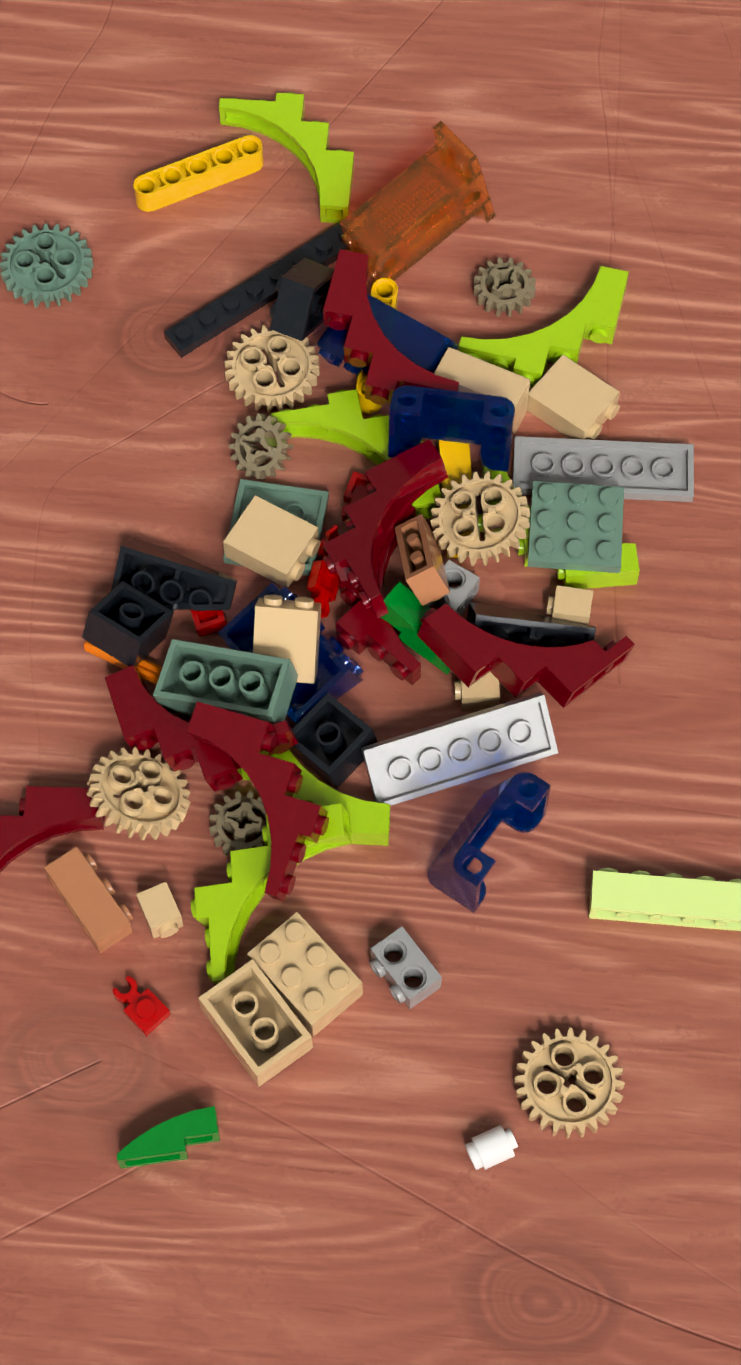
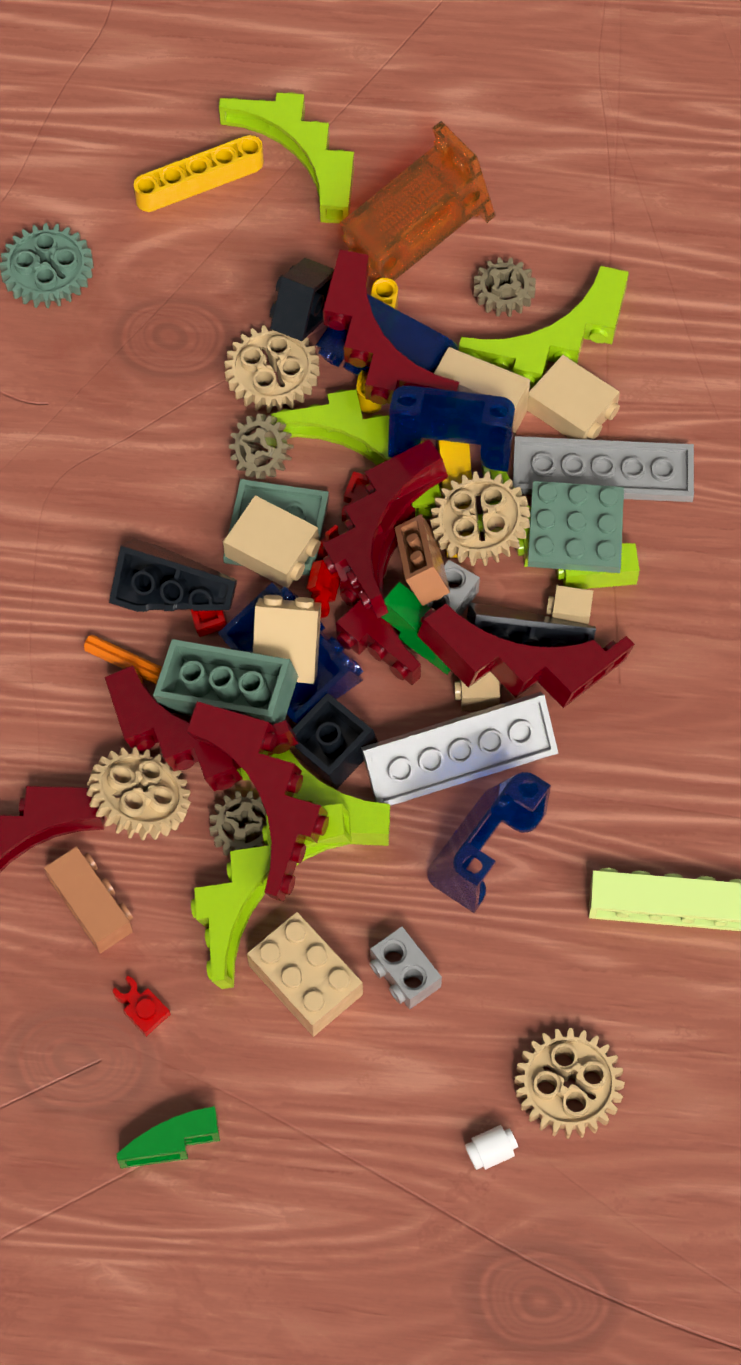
black brick [82,581,174,667] -> none
tan brick [136,882,183,939] -> none
black plate [164,216,367,358] -> none
tan brick [198,959,313,1087] -> none

